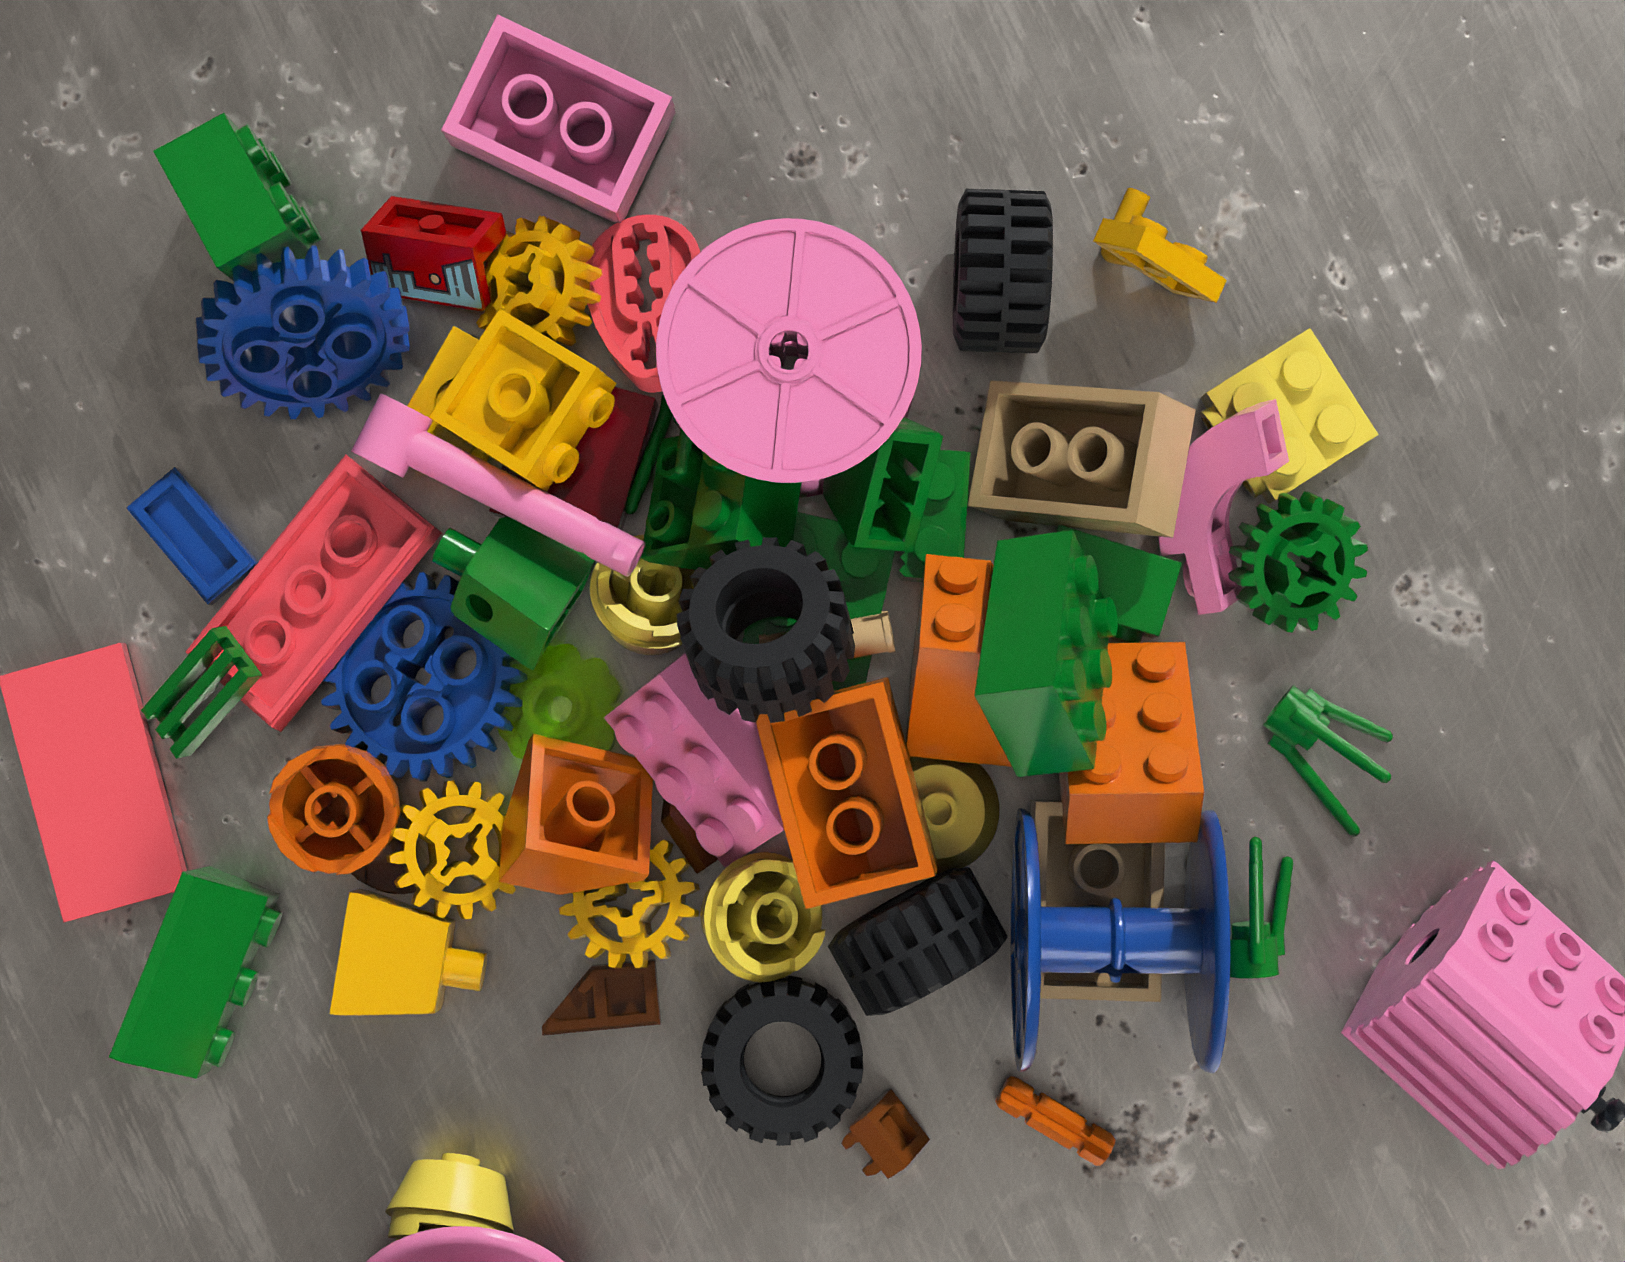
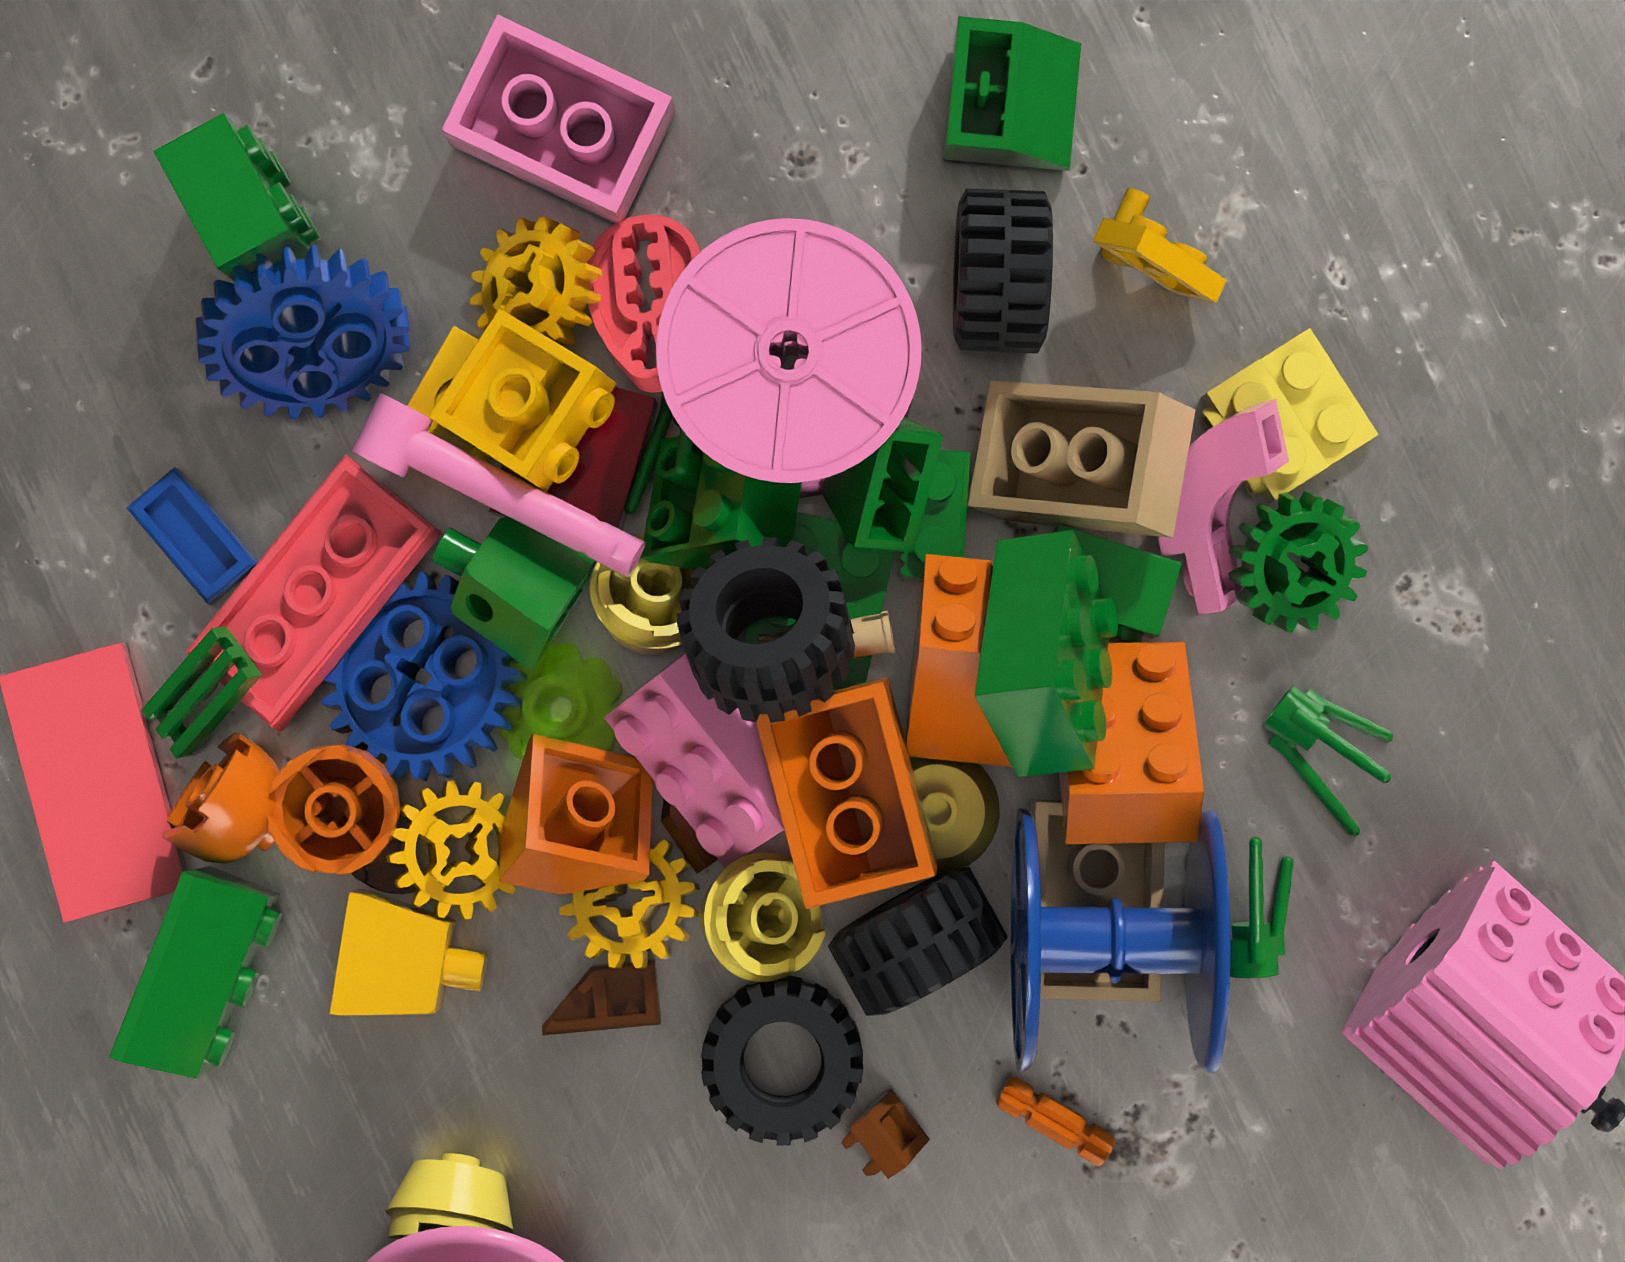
red panel [360,196,507,311] -> none
none -> orange cylinder [162,733,280,864]
none -> green slope [943,16,1081,171]

